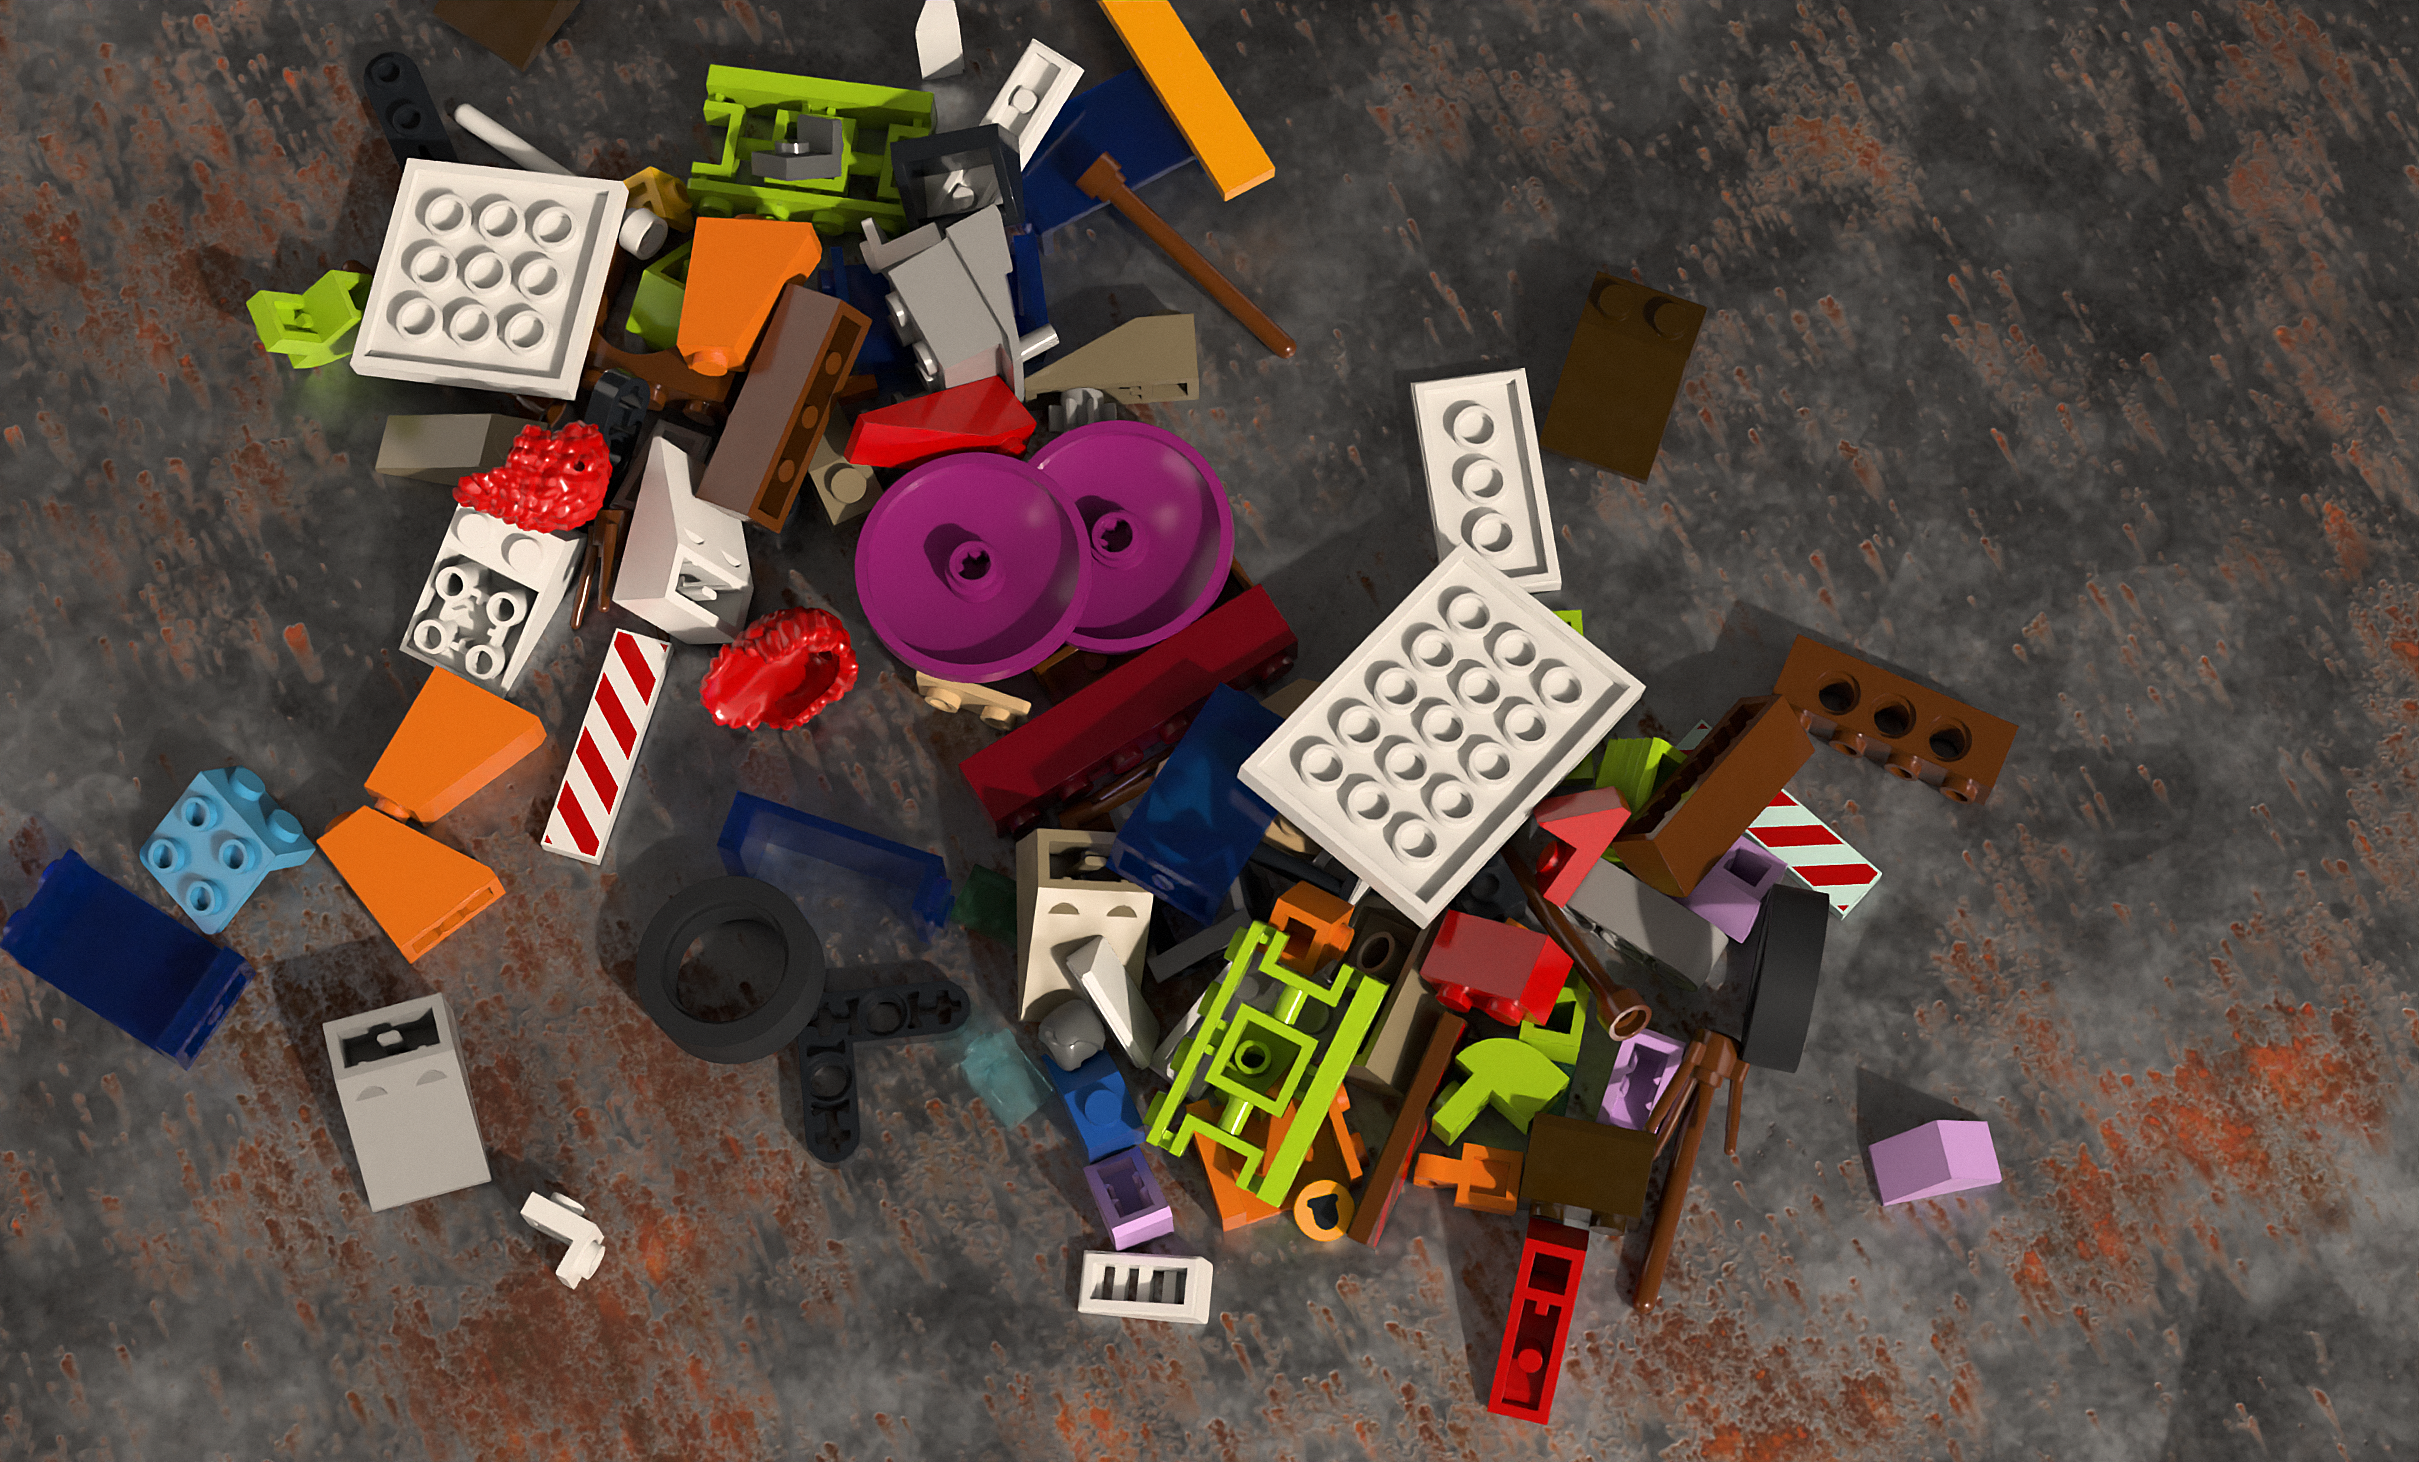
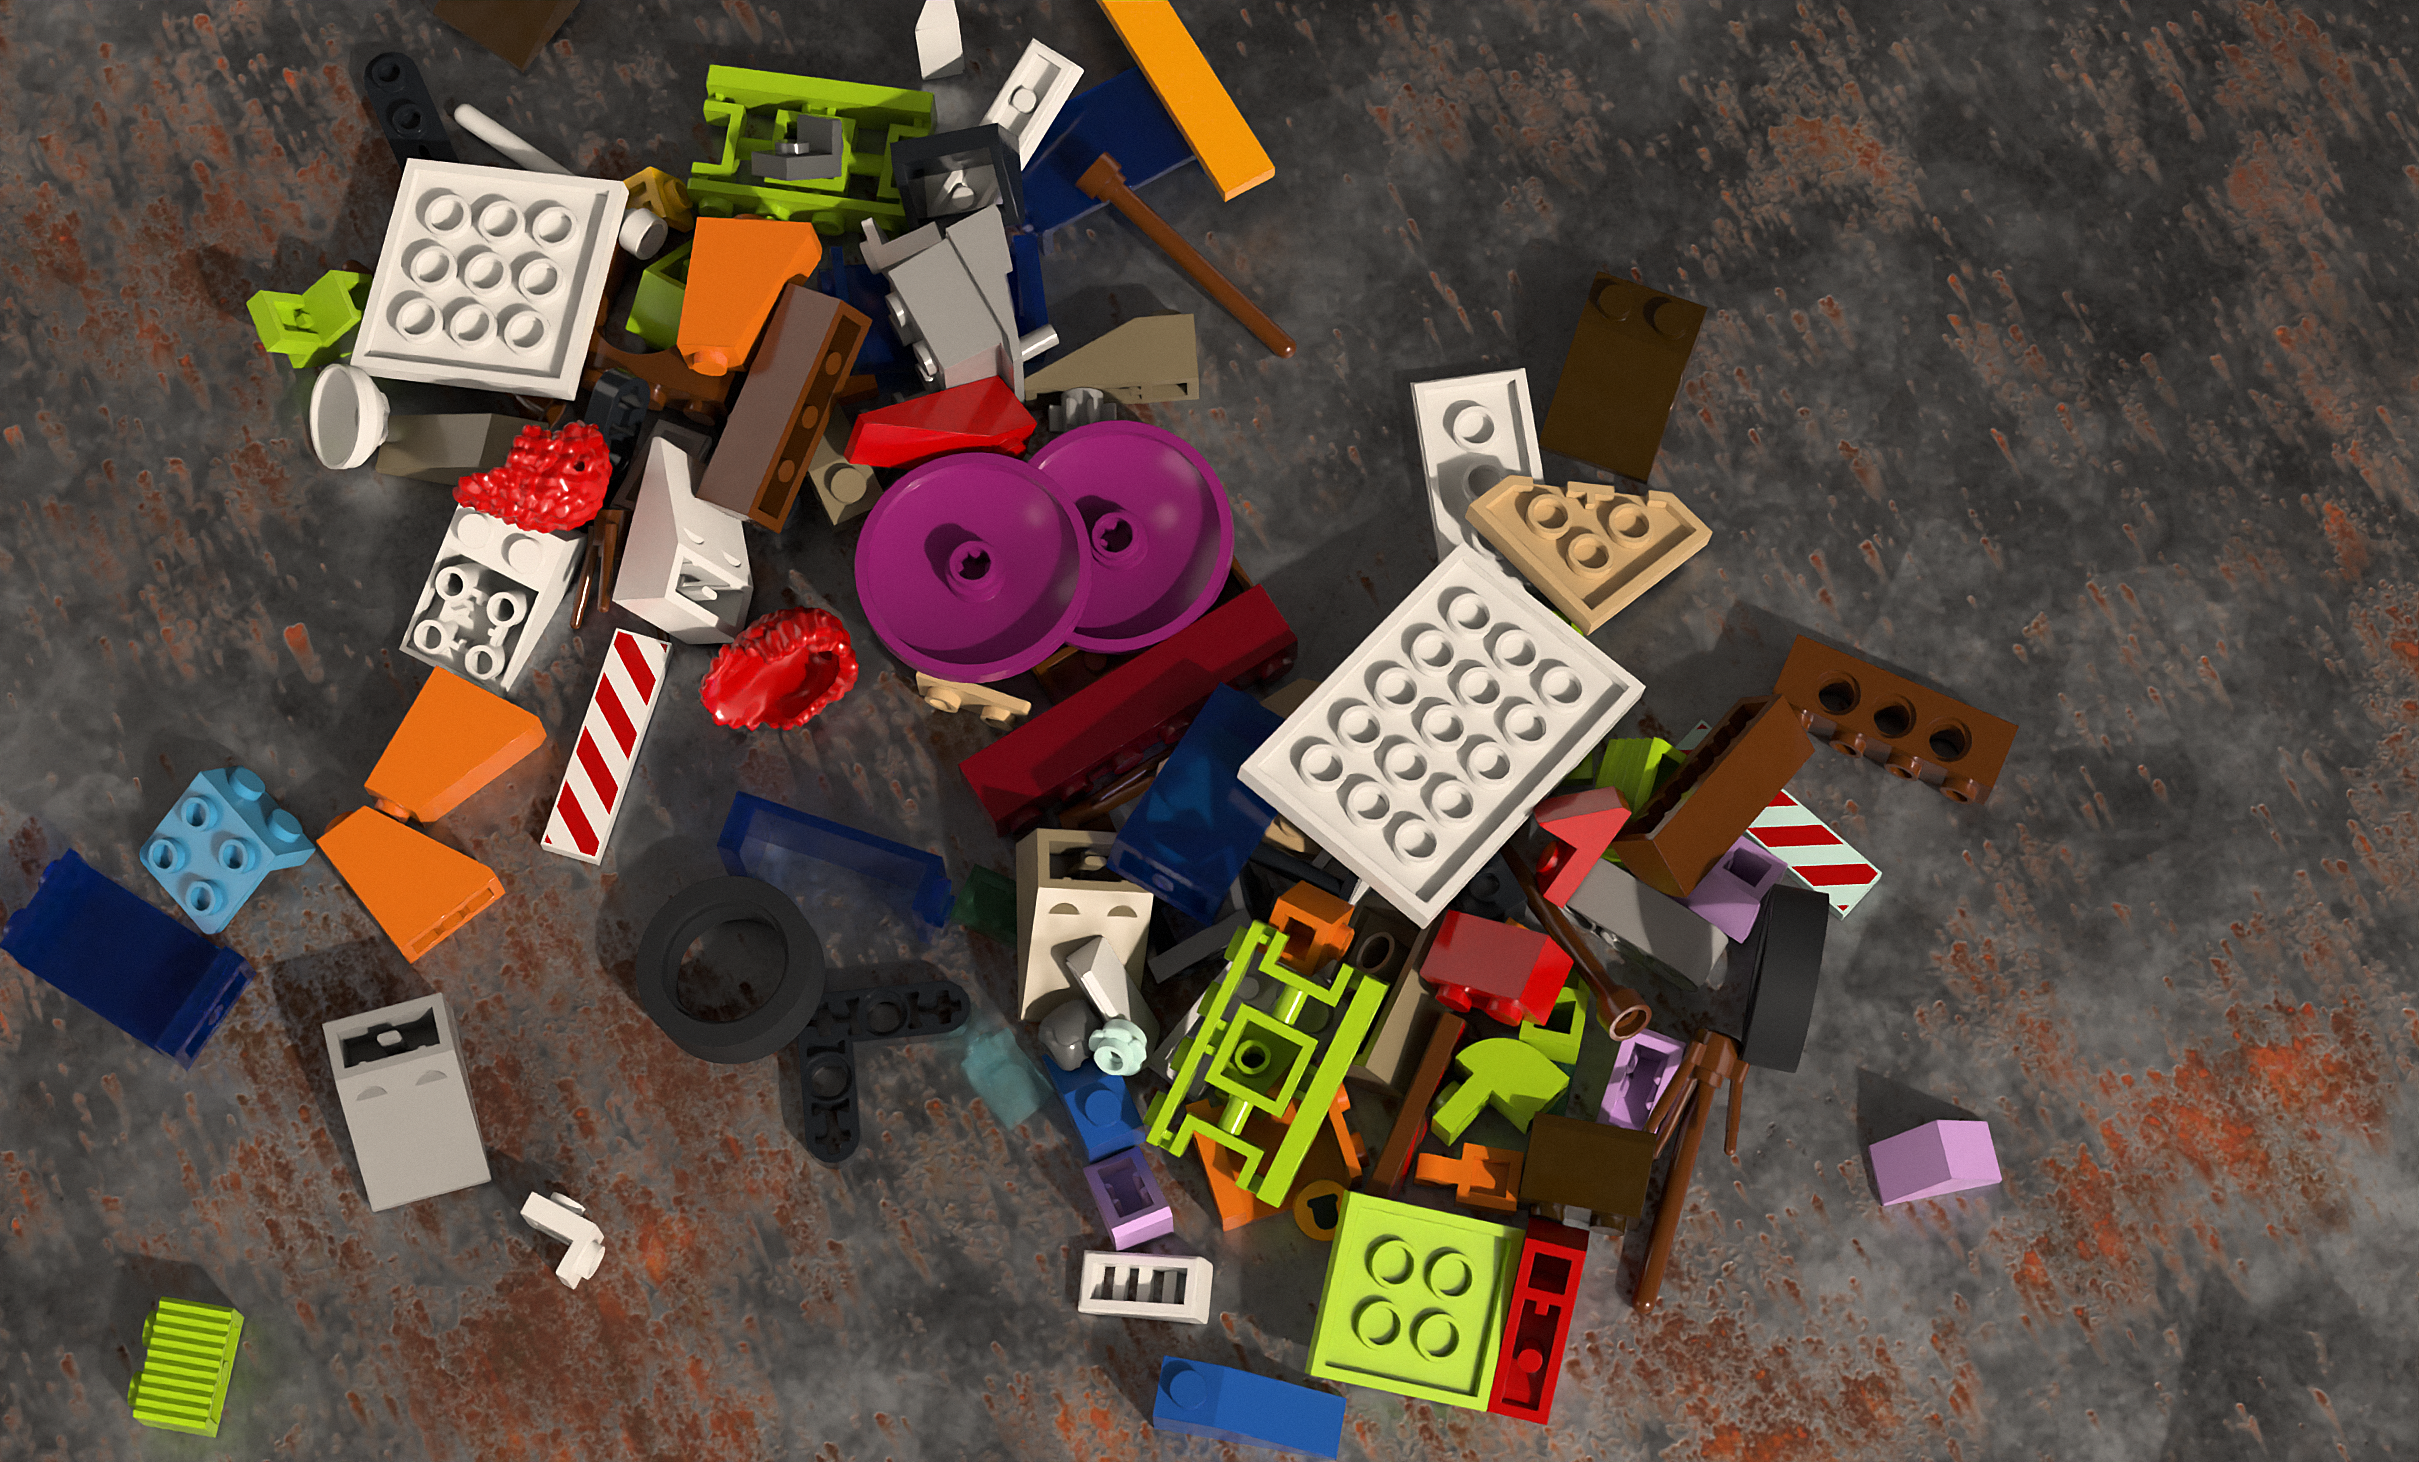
none -> lime brick [128,1296,244,1437]
none -> white piece [309,364,390,469]
none -> light aqua plate [1089,1019,1147,1076]
none -> blue slope [1152,1355,1347,1461]
none -> lime plate [1304,1190,1526,1412]
none -> tan plate [1465,475,1713,636]

